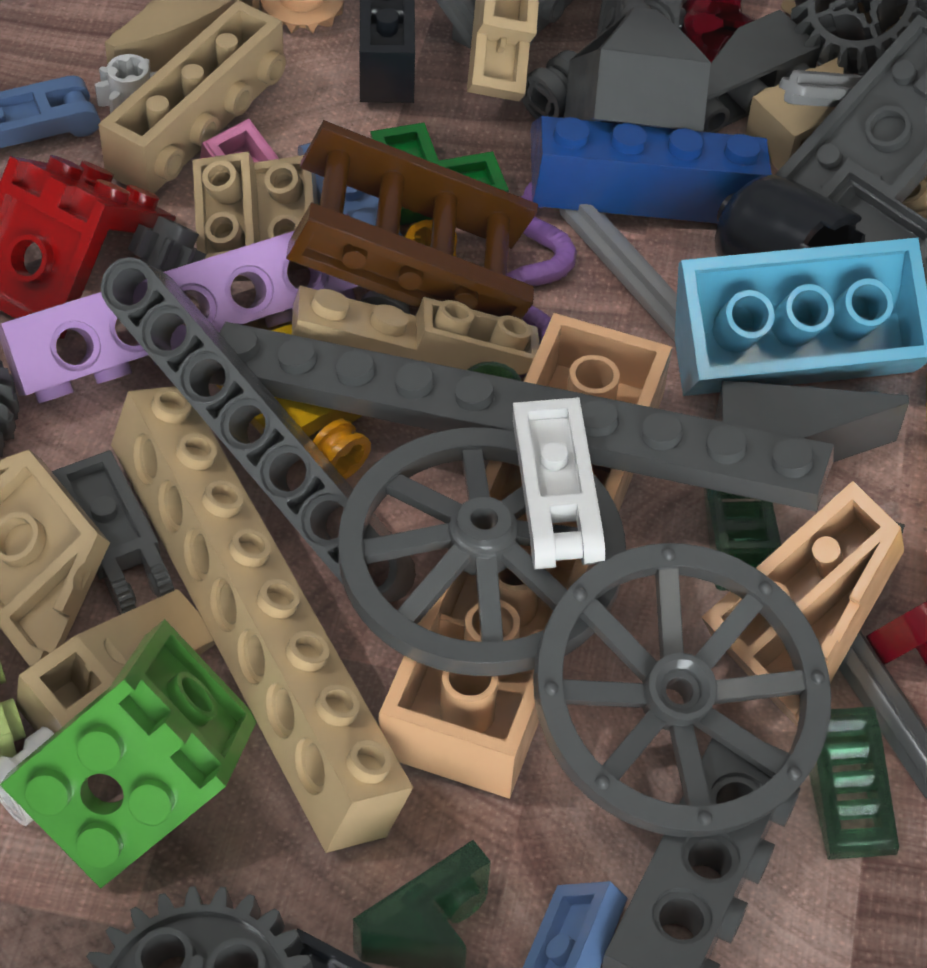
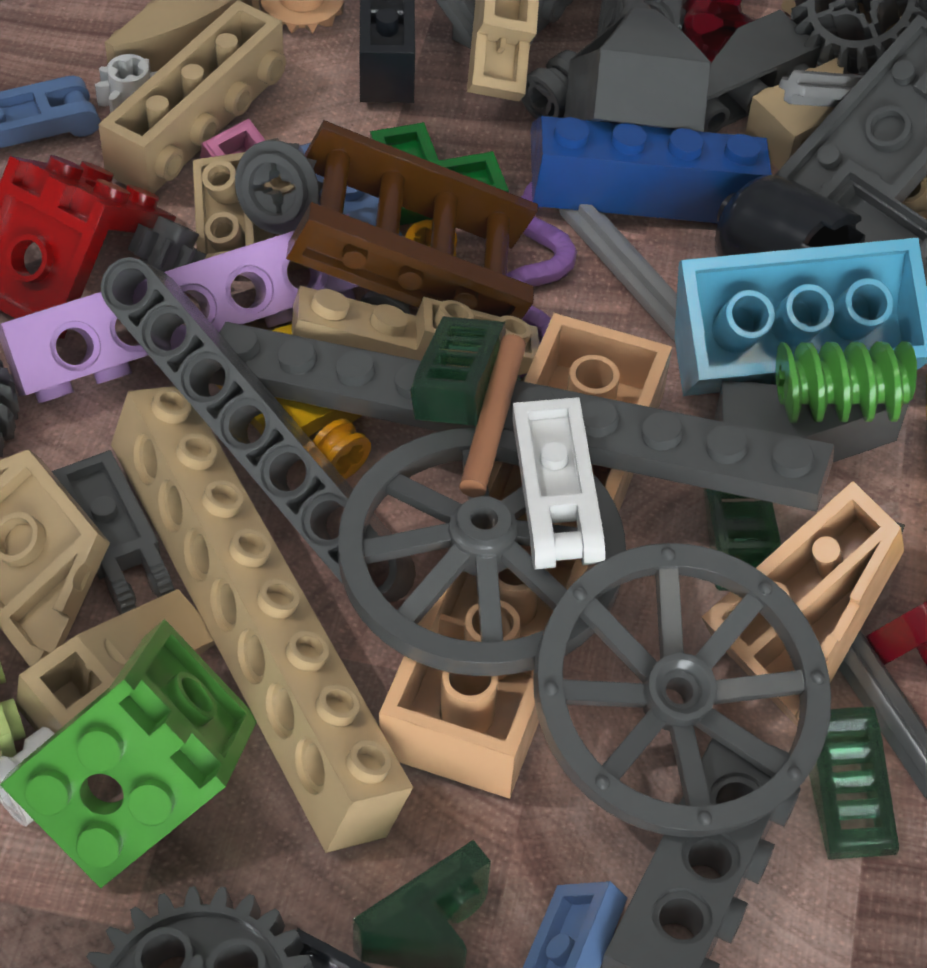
none -> dark grey gear [235,138,323,235]
none -> clear green slope [410,316,506,426]
none -> nougat bar [459,334,526,498]
none -> bright green piece [775,341,917,423]

